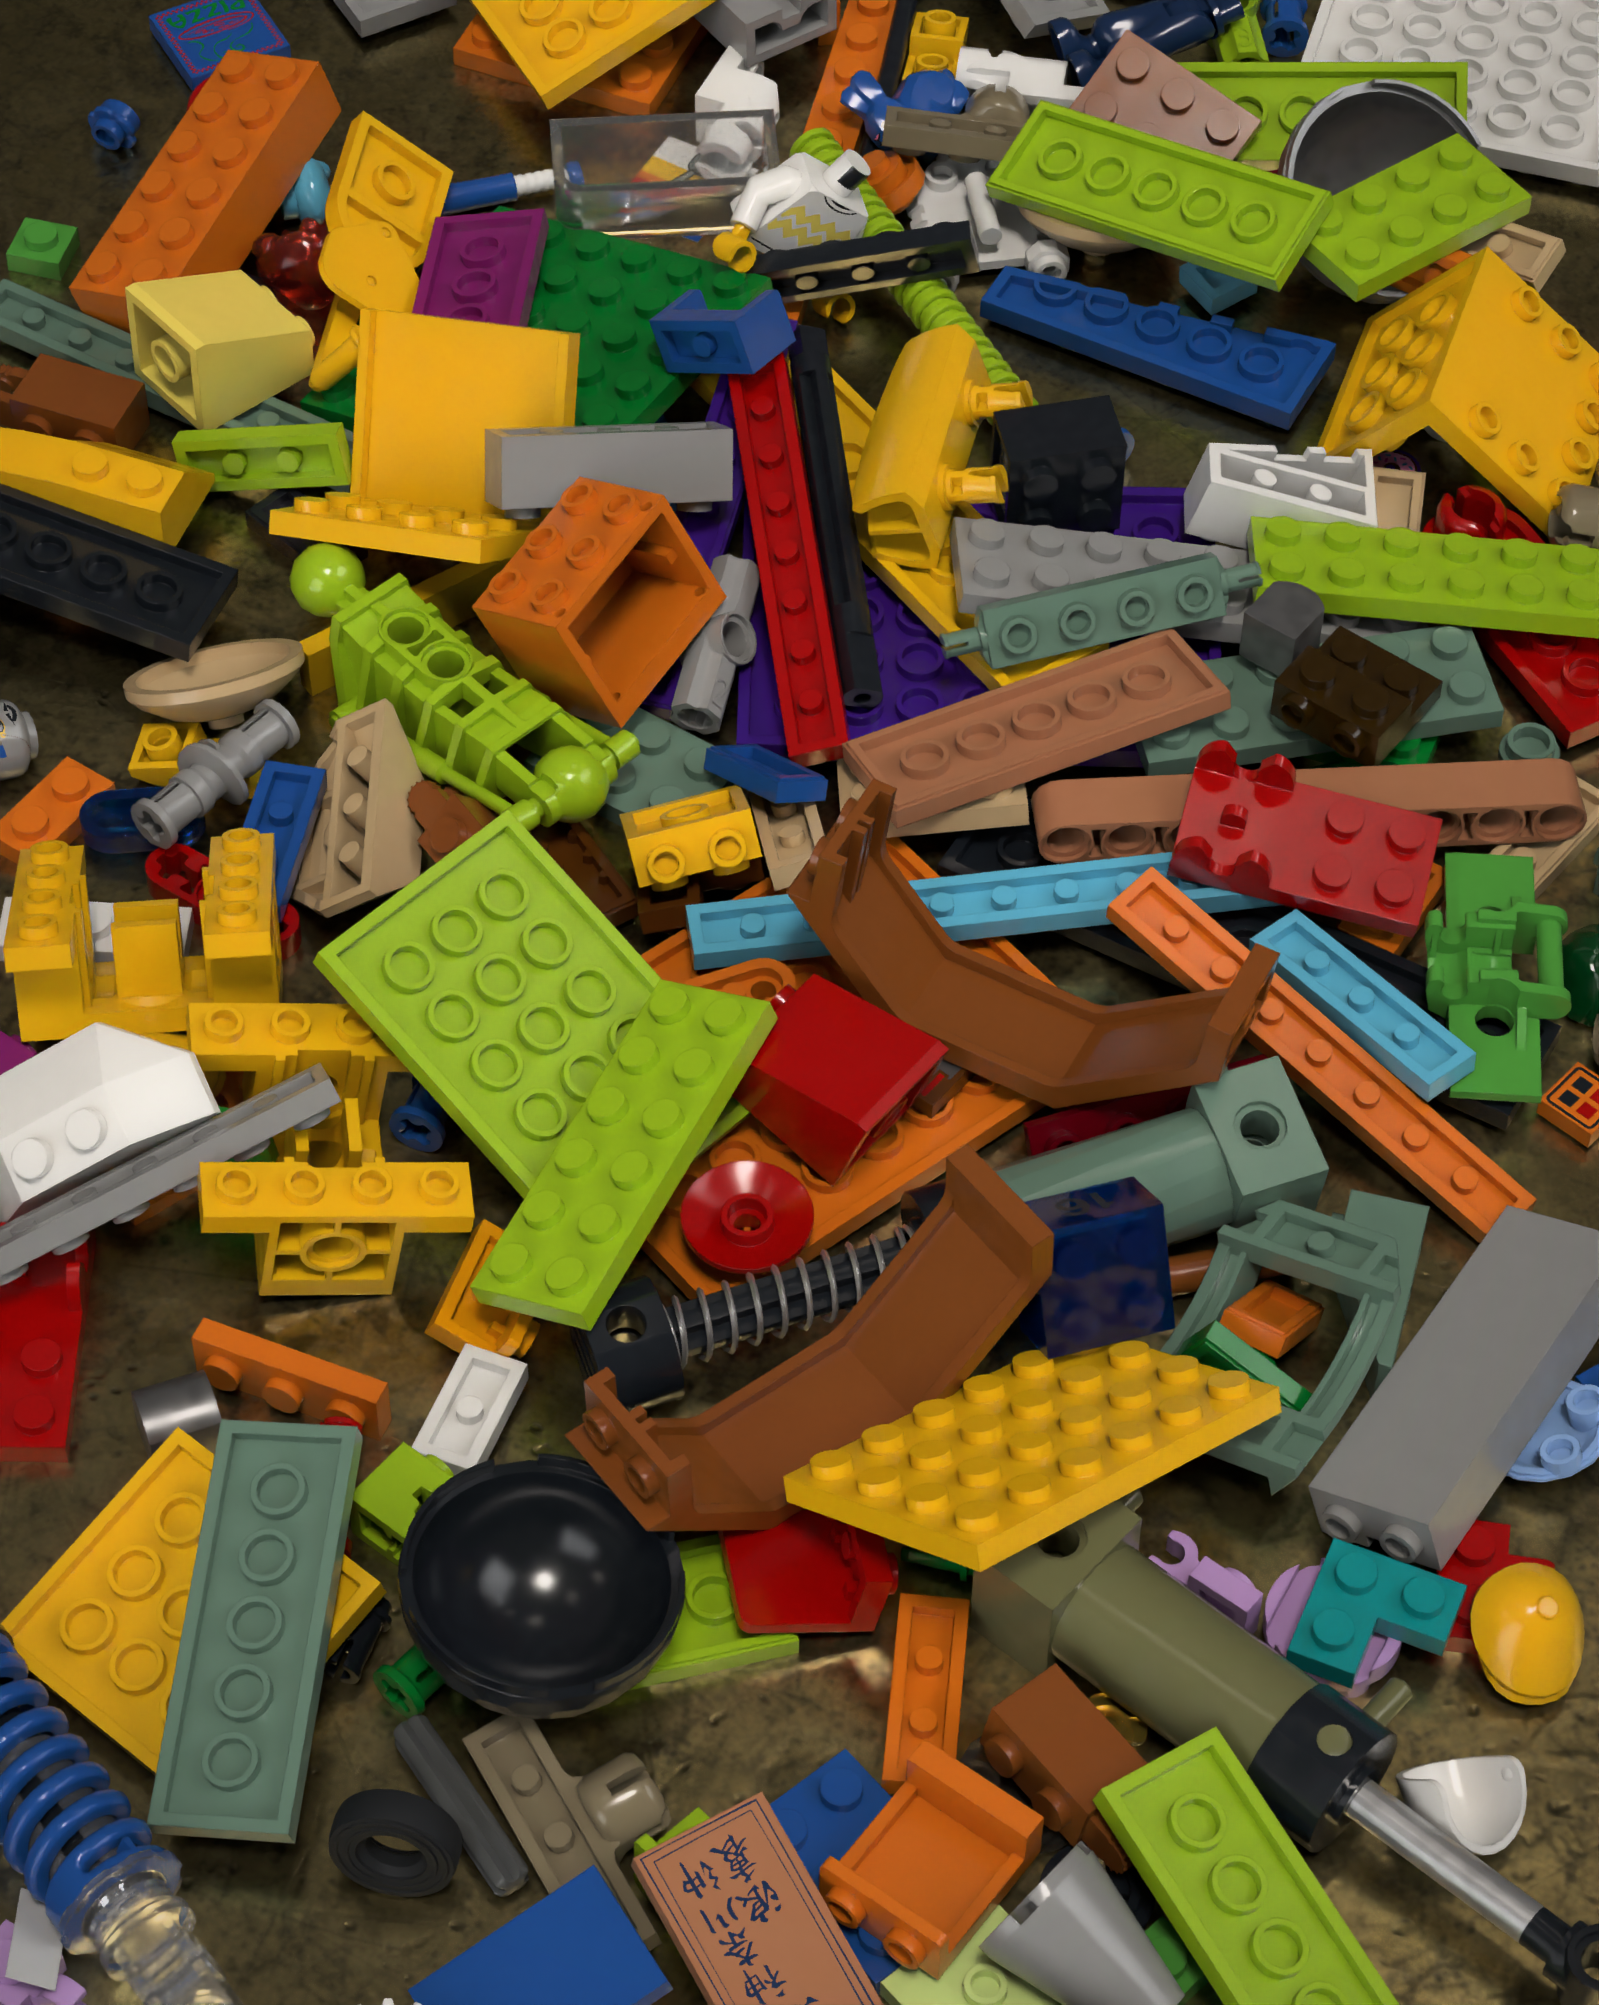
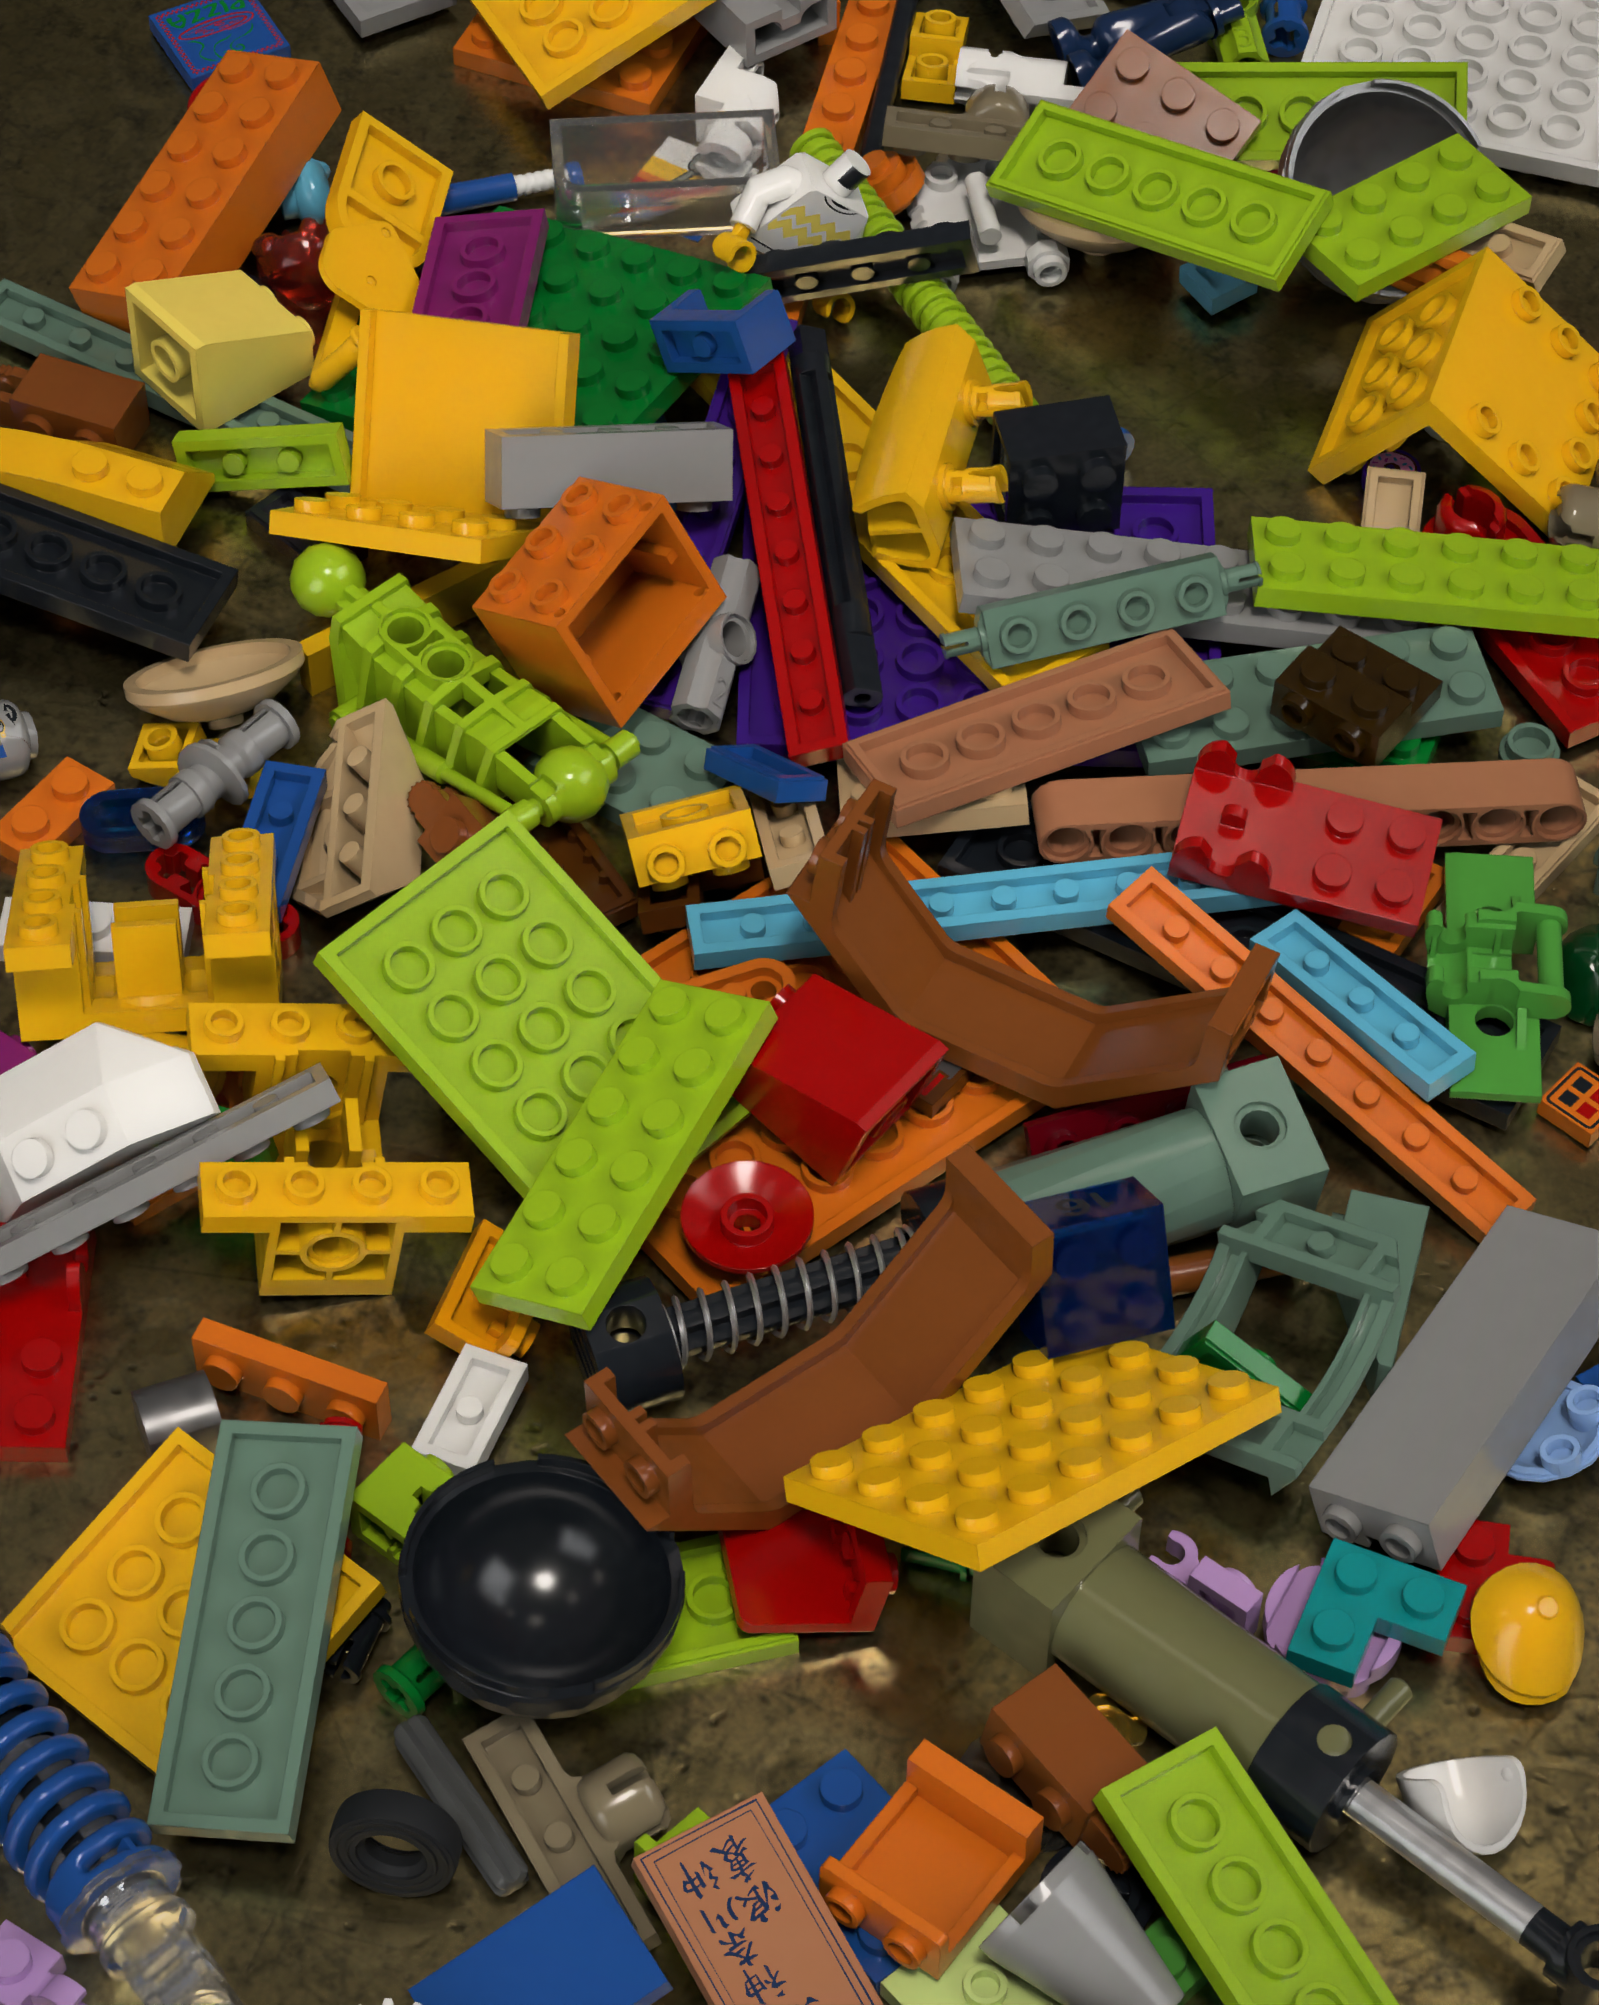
white sticker [5,1888,64,1991] -> none
bright green plate [6,217,80,281] -> none
blue plate [88,99,141,150] -> none
blue bush [389,1076,450,1152] -> none
blue animal [840,68,970,164] -> none
orange plate [881,1593,970,1794] -> none
blue wing [980,266,1336,430] -> none
white wedge [1183,443,1378,550] -> none
orange tile [1219,1279,1325,1359] -> none
flat silver piece [1239,581,1325,676] -> none

